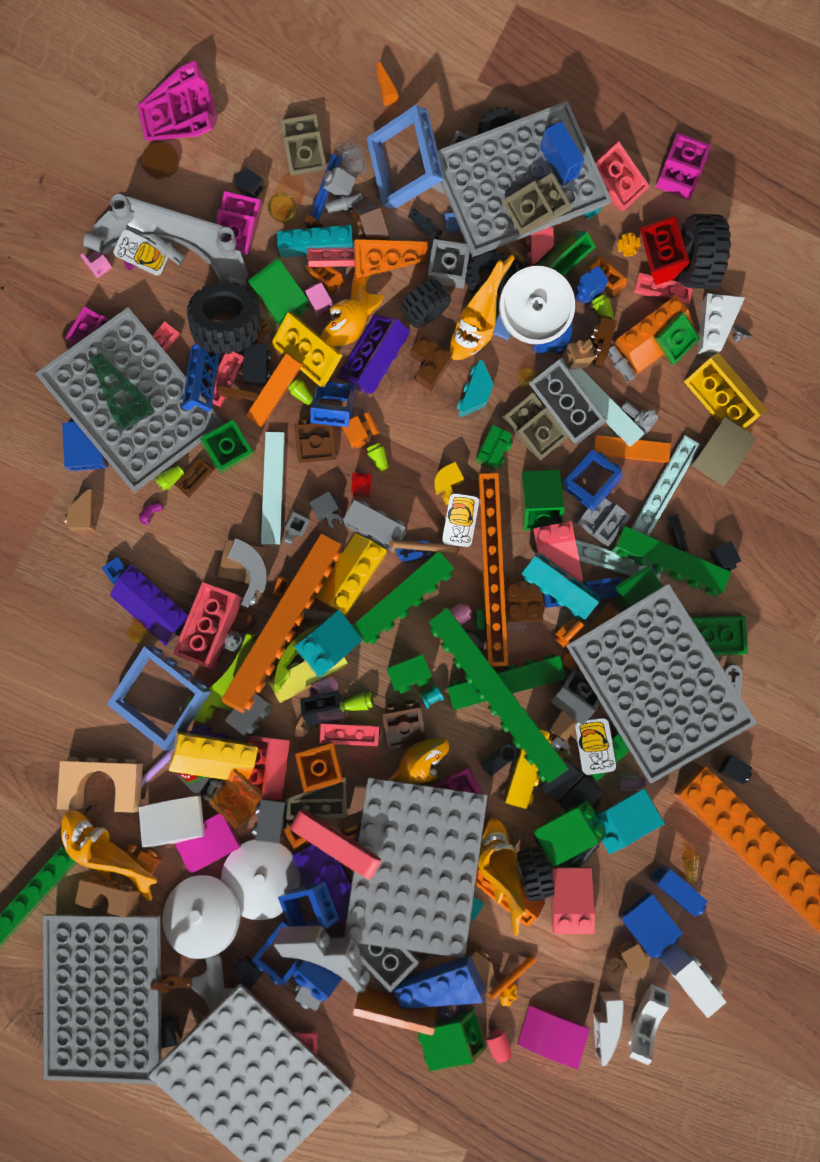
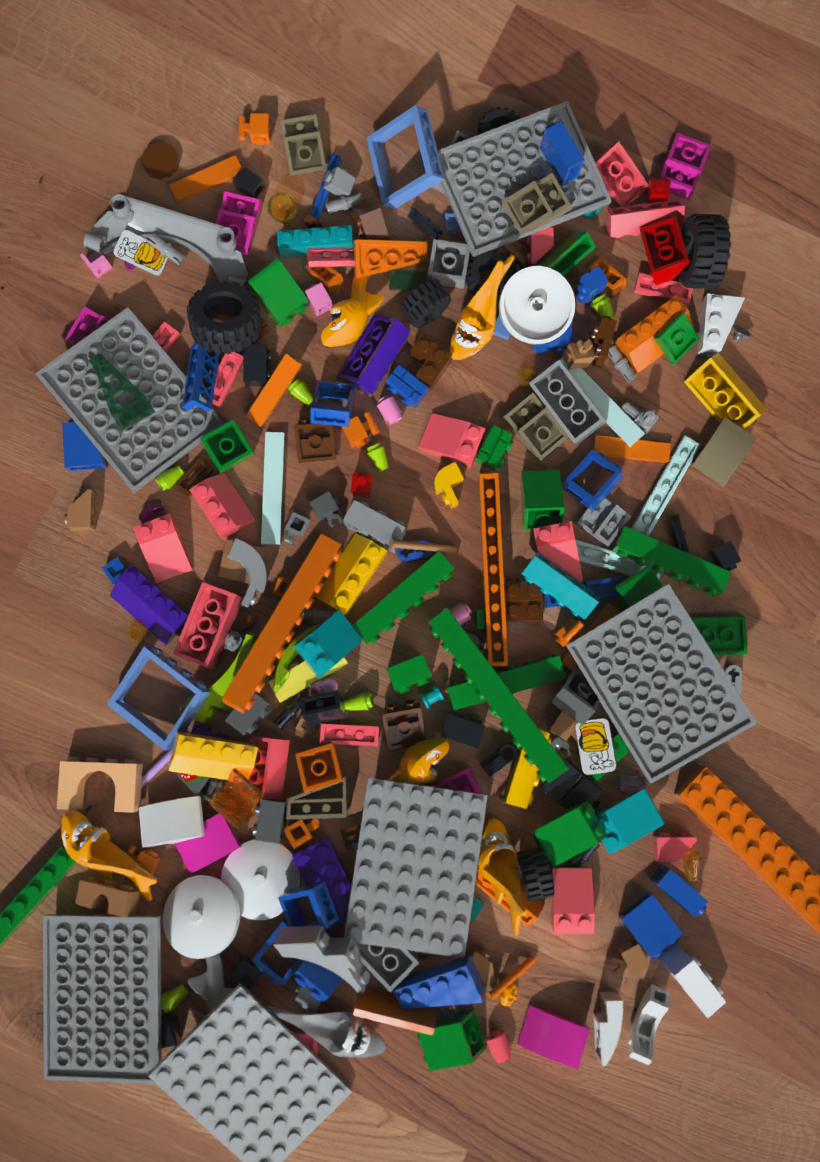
dark pink wedge [137,60,218,141] -> none
reddish brown cap [150,976,193,993] -> none
reddish brown tile [216,386,258,402] -> none
yellow plate [271,312,342,387] -> none
coral beam [290,809,382,879] -> none
clear slope [335,138,366,176] -> none
orange slope [376,62,398,106] -> none
sticker [442,494,479,547] -> none
teal slope [457,359,494,417] -> none
light orange gear [617,233,641,256] -> none
black brick [718,755,753,785] -> none
none -> coral slope [133,514,193,584]
none -> lime cone [161,984,189,1013]
none -> orange tile [169,155,243,203]
none -> coral slope [189,473,255,540]
none -> orange brick [238,113,271,145]
none -> light grey piece [267,1006,386,1058]
none -> black pin [273,693,304,730]
none -> bright pink brick [377,395,403,425]
none -> blue brick [386,365,429,408]
none -> clear green tile [389,270,427,291]
none -> coral slope [418,413,486,468]
none -> black brick [440,711,485,748]
none -> coral brick [606,199,685,238]
none -> red brick [646,178,670,203]
none -> coral slope [653,832,697,862]

